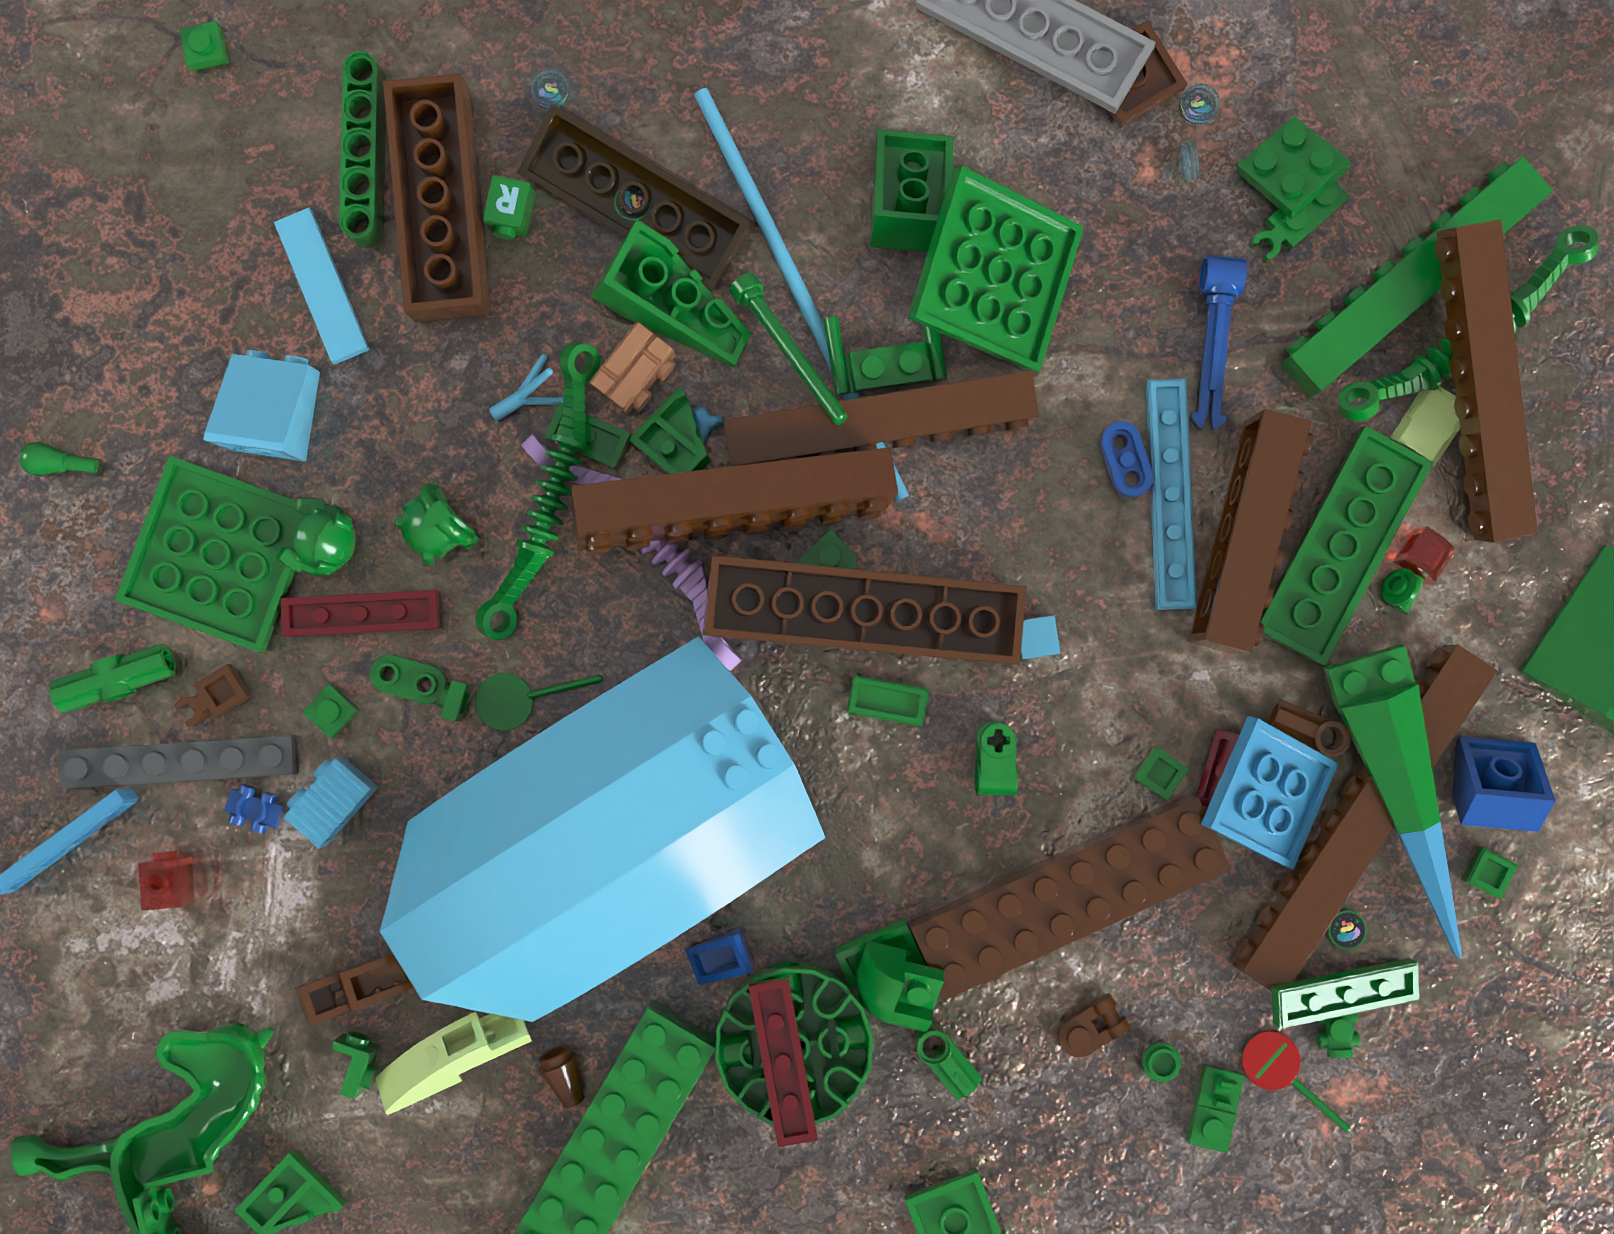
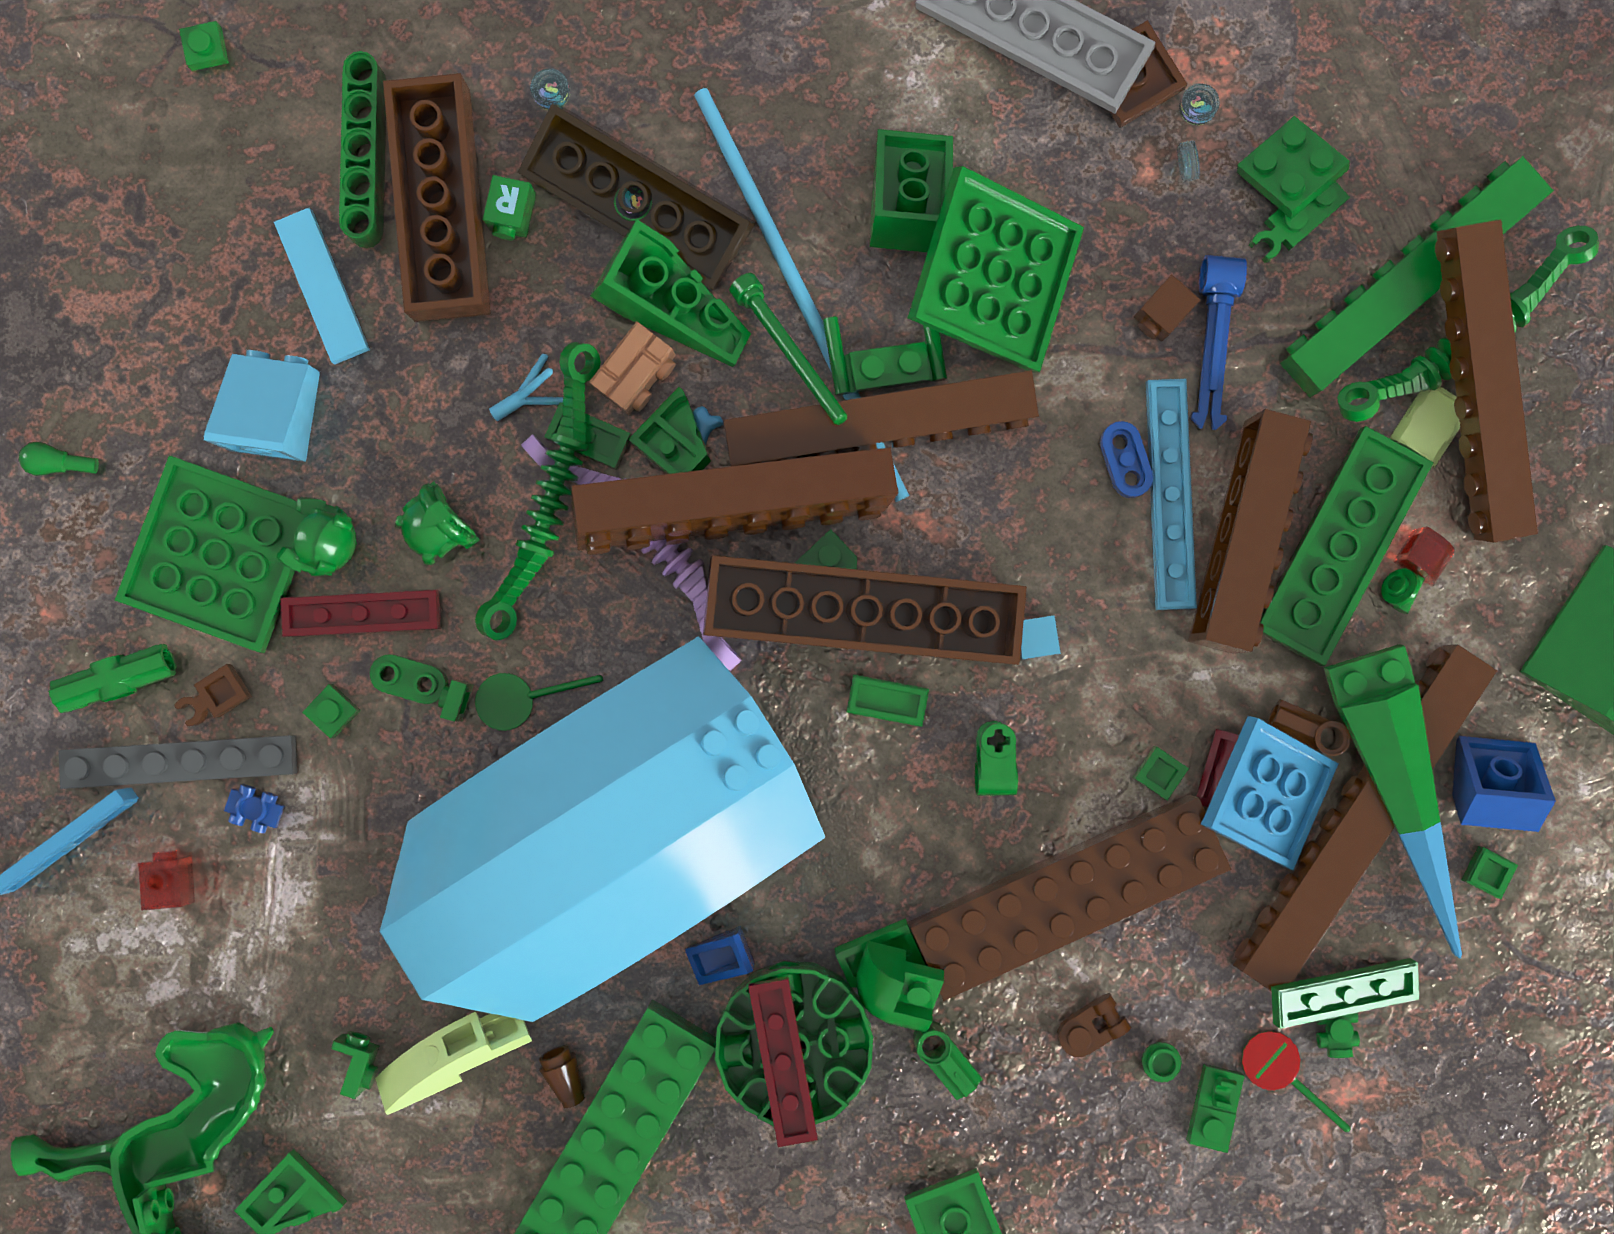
medium azure brick [283,757,379,849] -> none
reddish brown slope [295,953,414,1026] -> none
tile [1325,909,1367,950] -> none
none -> reddish brown brick [1134,274,1200,342]

